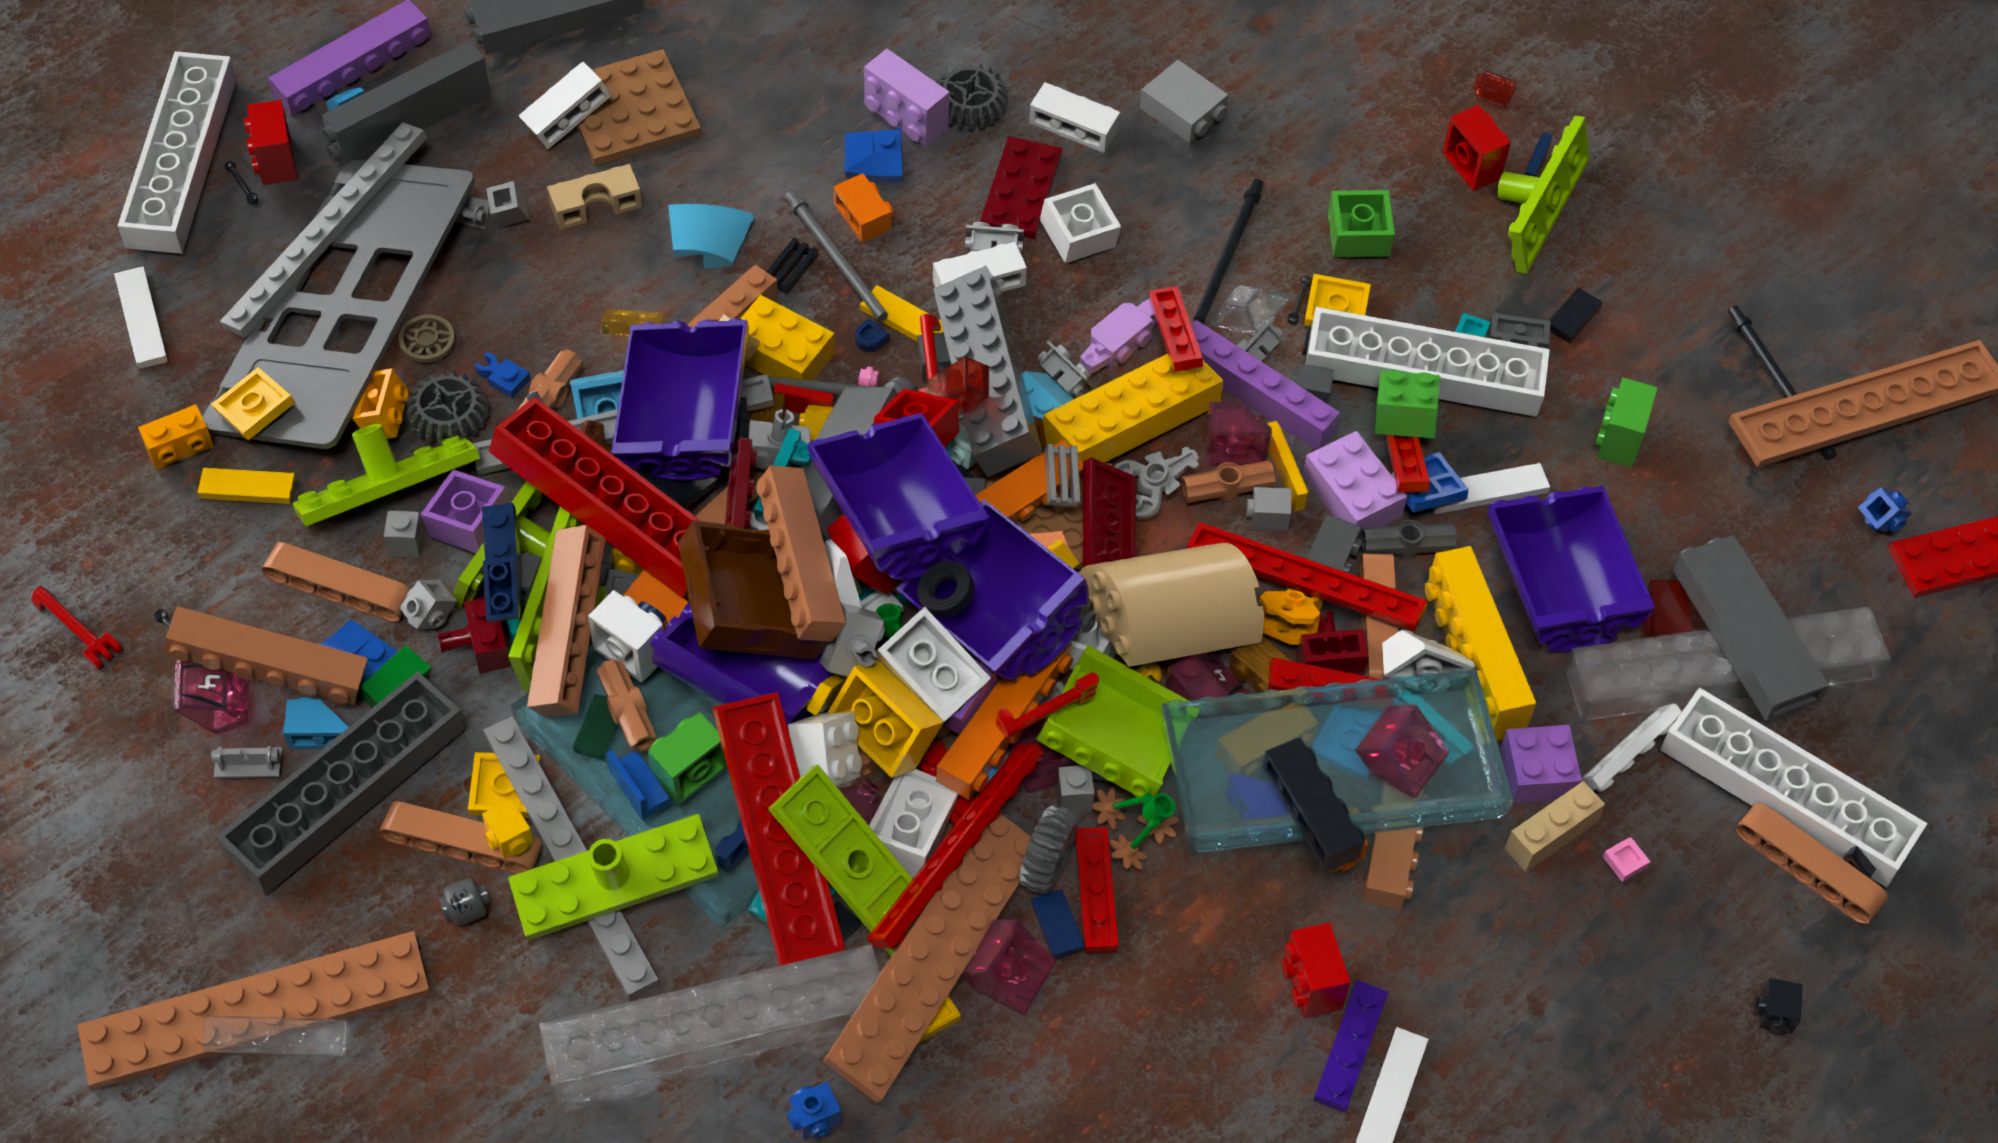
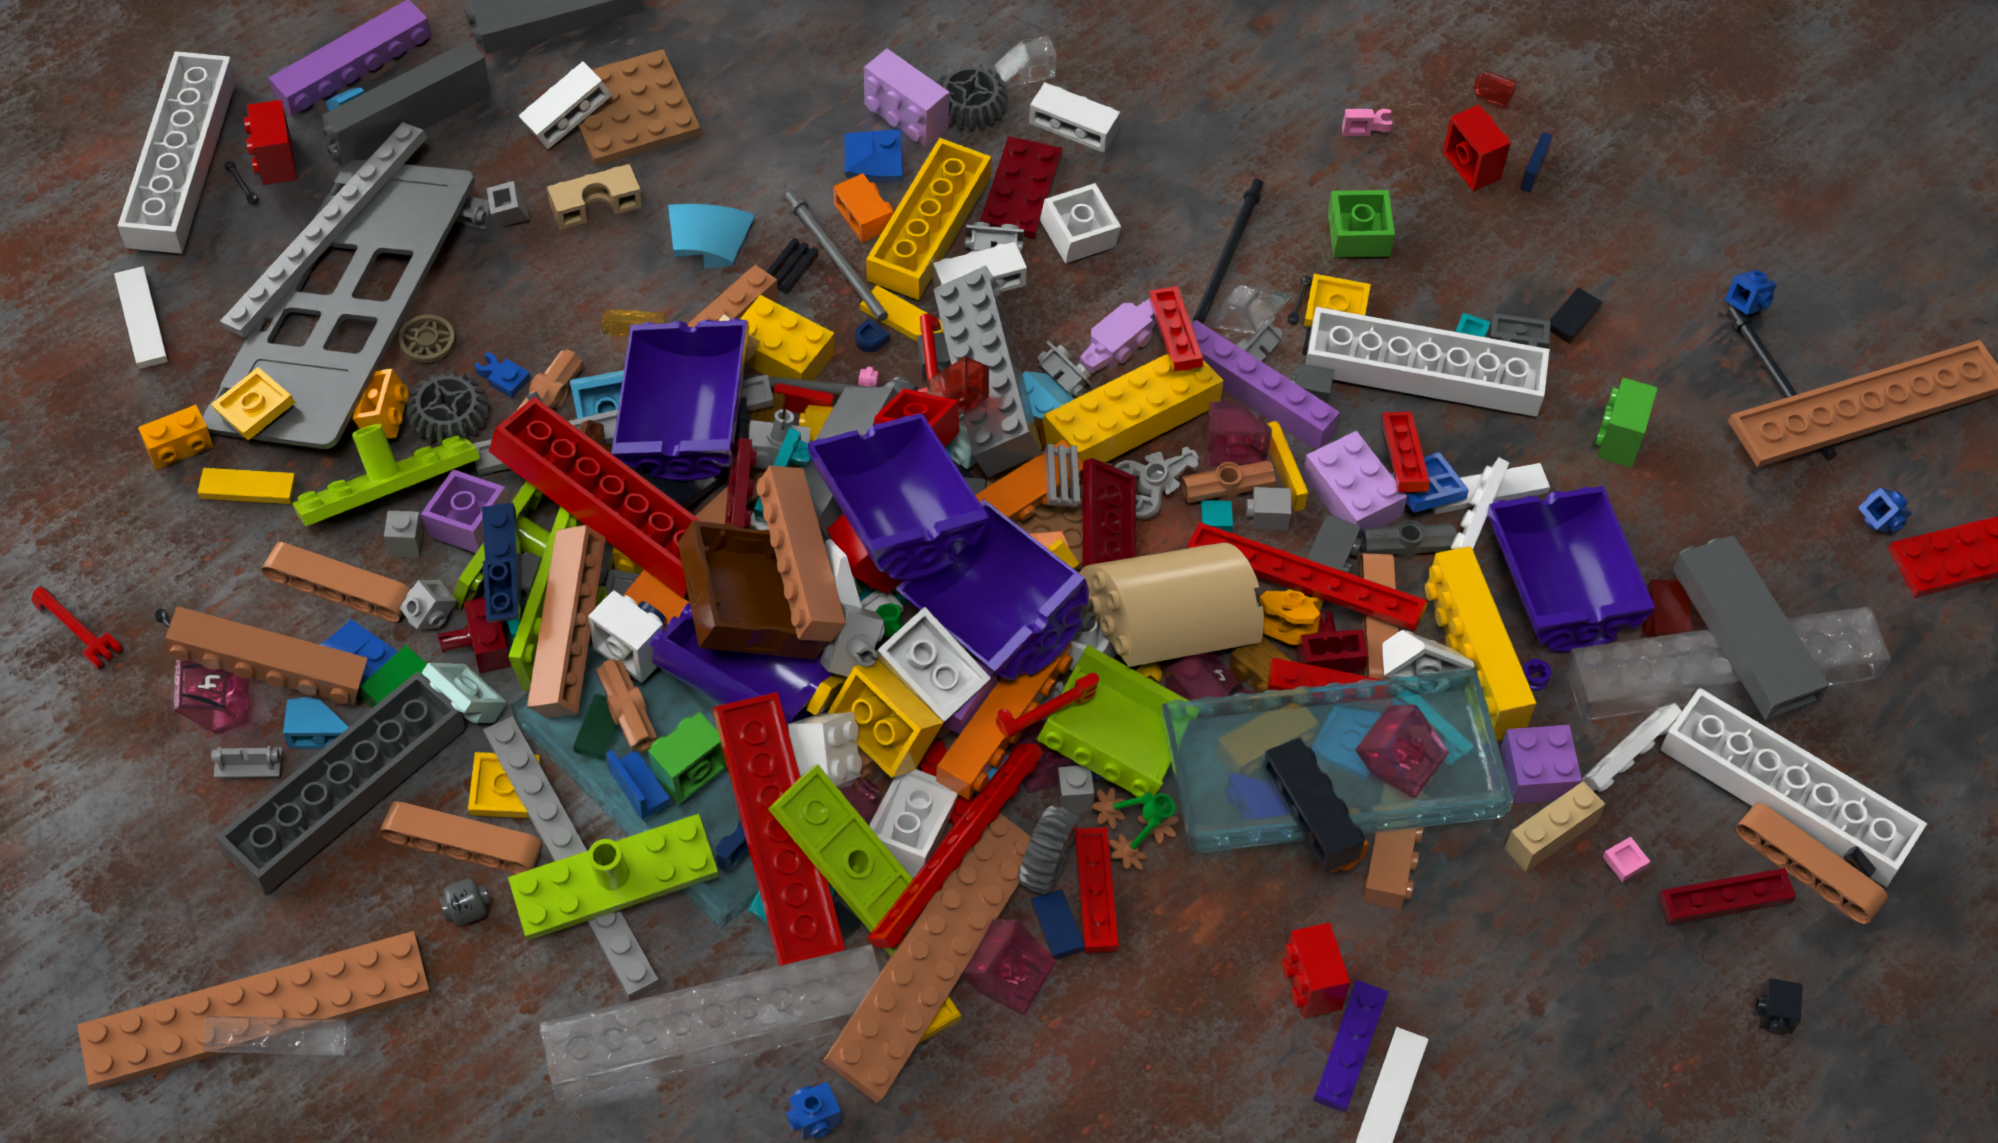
yellow brick [482,799,534,859] -> none
black tyre [917,561,975,618] -> none
light grey brick [1139,60,1228,143] -> none
bright green brick [1375,370,1440,439] -> none
lime plate [1498,116,1590,274] -> none
none -> light aqua plate [422,663,507,724]
none -> yellow brick [866,138,991,300]
none -> clear slope [995,35,1057,87]
none -> teal tile [1200,500,1233,532]
none -> bright pink plate [1342,108,1393,136]
none -> white plate [1451,457,1509,550]
none -> dark purple bush [1523,659,1551,691]
none -> dark red plate [1659,868,1796,925]
none -> blue brick [1725,270,1777,315]

